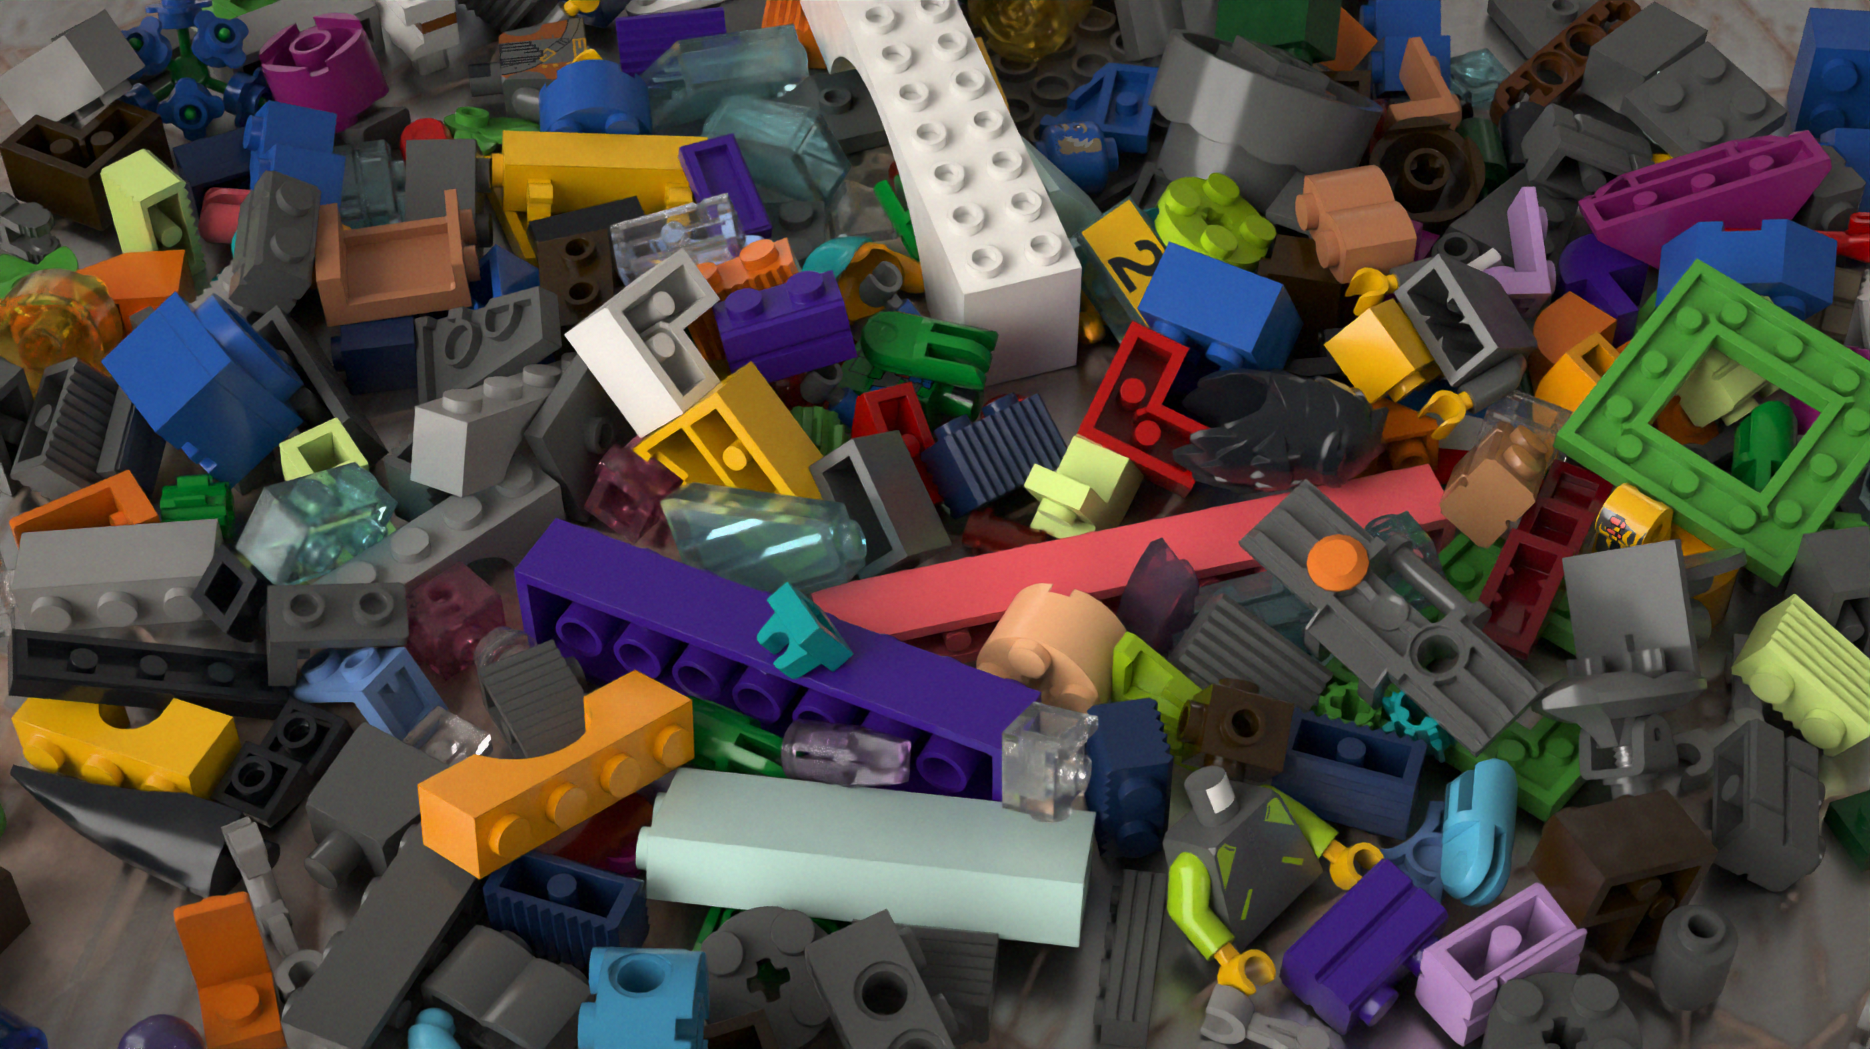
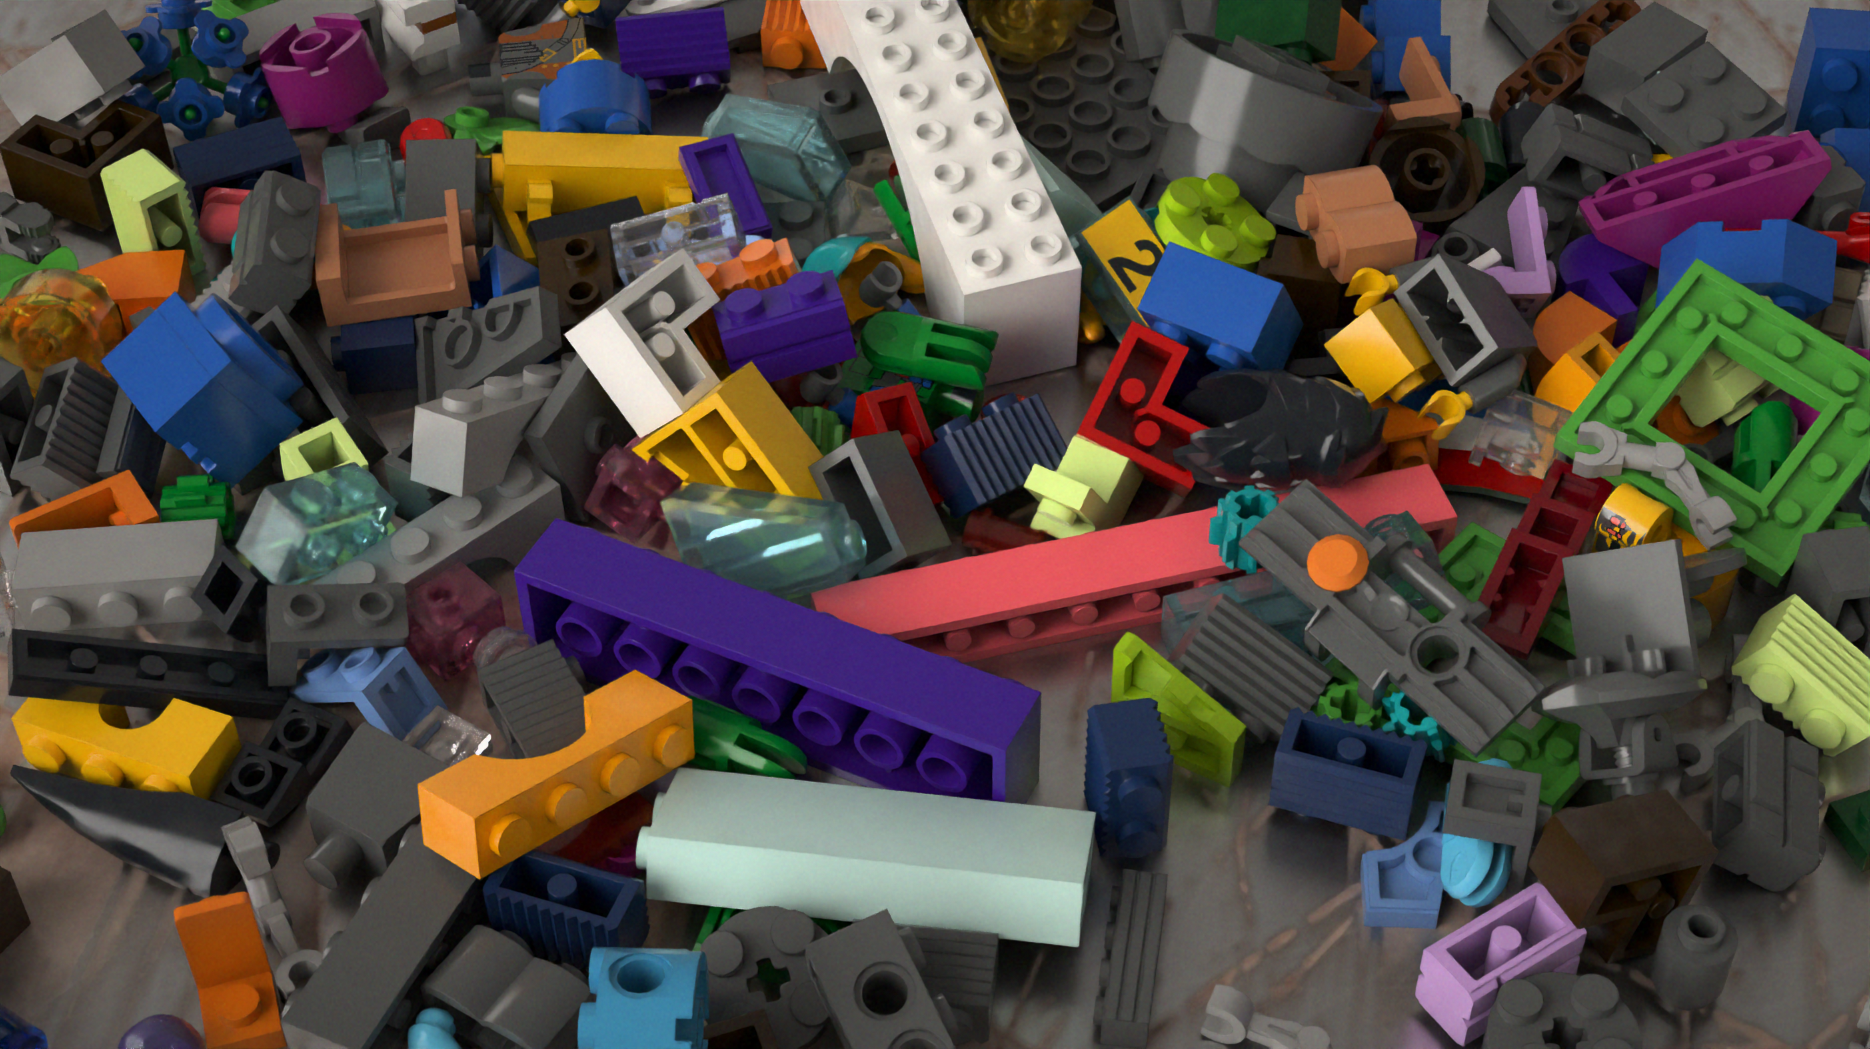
blue brick [243,100,346,213] -> none
clear light blue slope [640,24,810,131] -> none
teal tile [757,581,854,680] -> none
clear purple hinge [781,719,911,788] -> none
light nougat brick [976,583,1126,746] -> none
clear brick [1002,702,1098,823] -> none
blue head [1032,121,1118,195] -> none
blue wing [1039,62,1159,154] -> none
clear purple slope [1116,538,1199,660] -> none
torso [1163,766,1384,997] -> none
dark brown brick [1177,678,1295,783] -> none
dark purple brick [1279,858,1449,1035] -> none
medium nougat brick [1439,421,1547,549] -> none
clear light blue plate [1450,48,1511,106] -> none
none -> teal gear [1208,485,1279,574]
none -> dark grey bracket [1443,759,1552,902]
none -> light grey piece [1572,421,1737,551]

